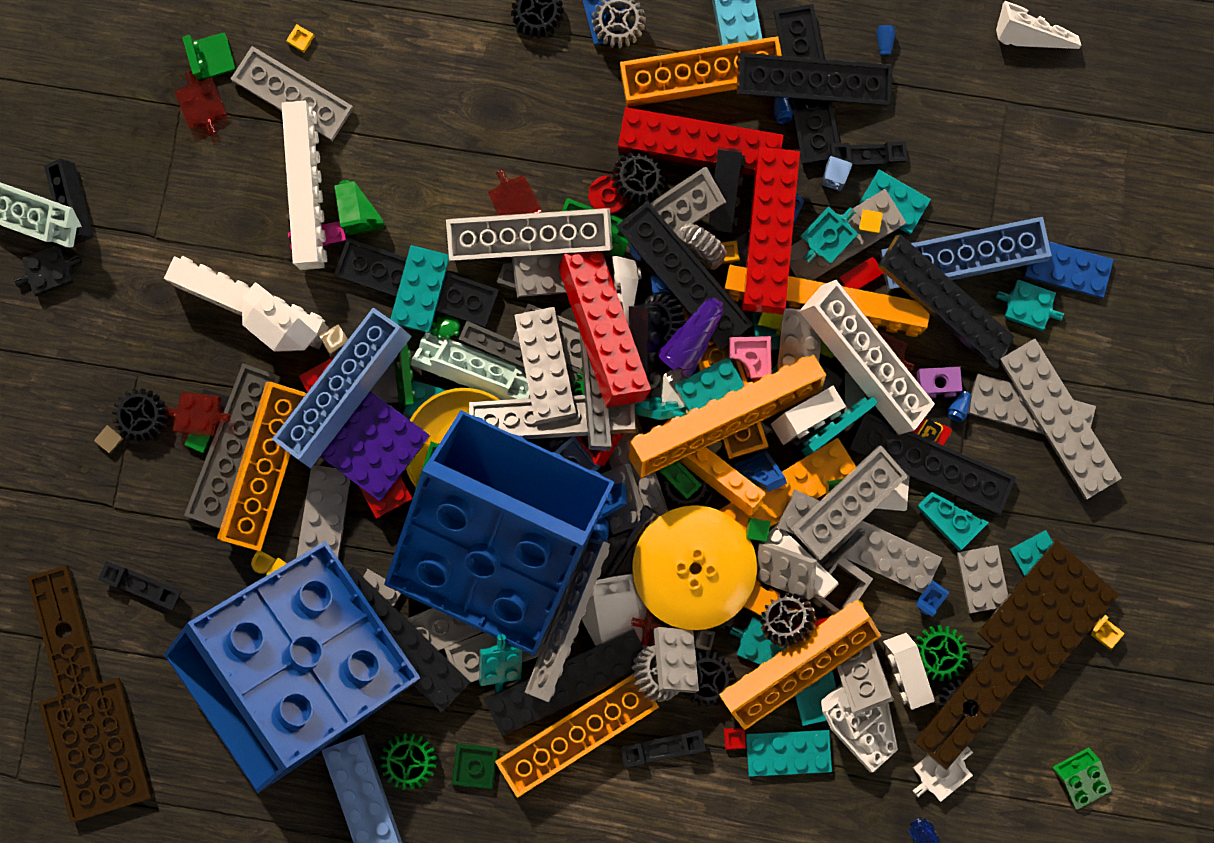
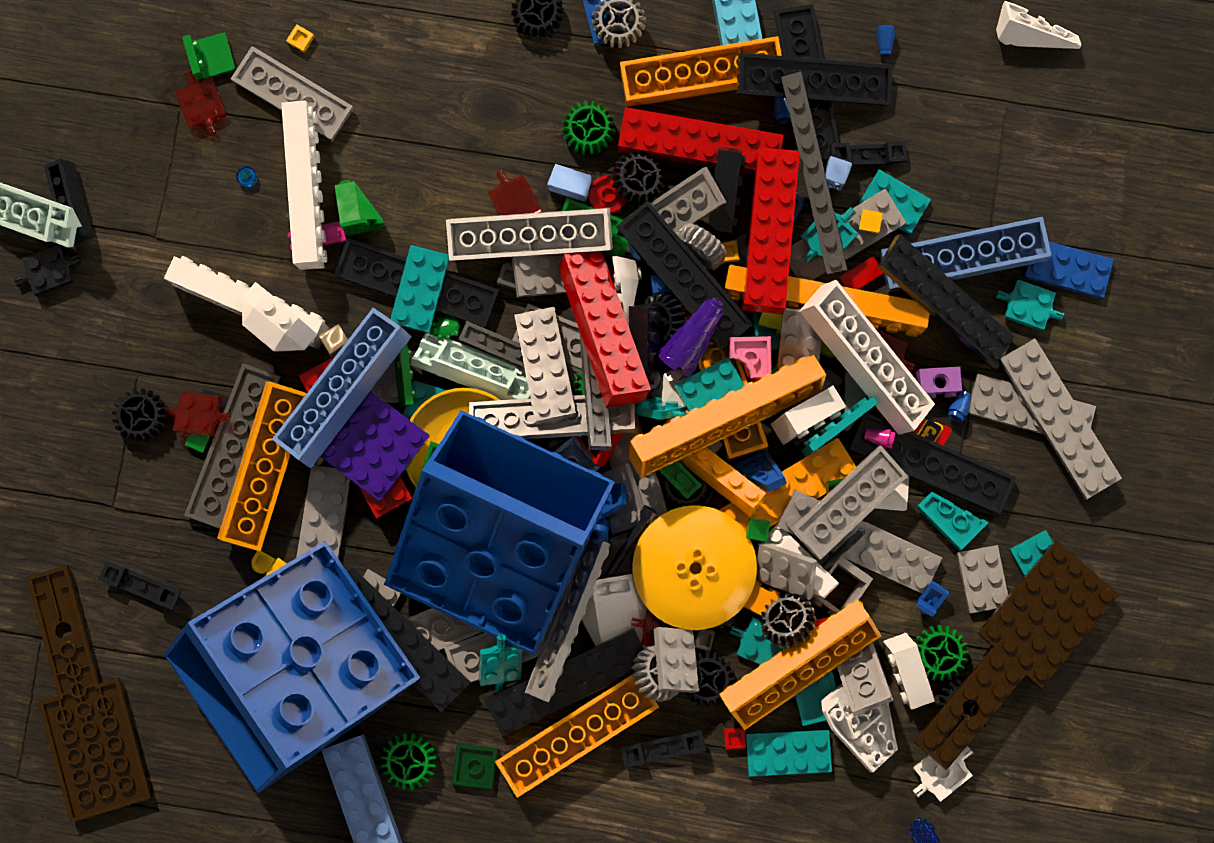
dark tan tile [94,425,124,454] -> none
green bracket [1053,747,1112,810] -> none
yellow bracket [1091,615,1124,650] -> none
none -> tile [236,166,257,187]
none -> light blue piece [547,164,592,202]
none -> green gear [562,100,616,155]
none -> dark grey plate [781,72,847,275]
none -> dark pink cone [864,428,896,449]

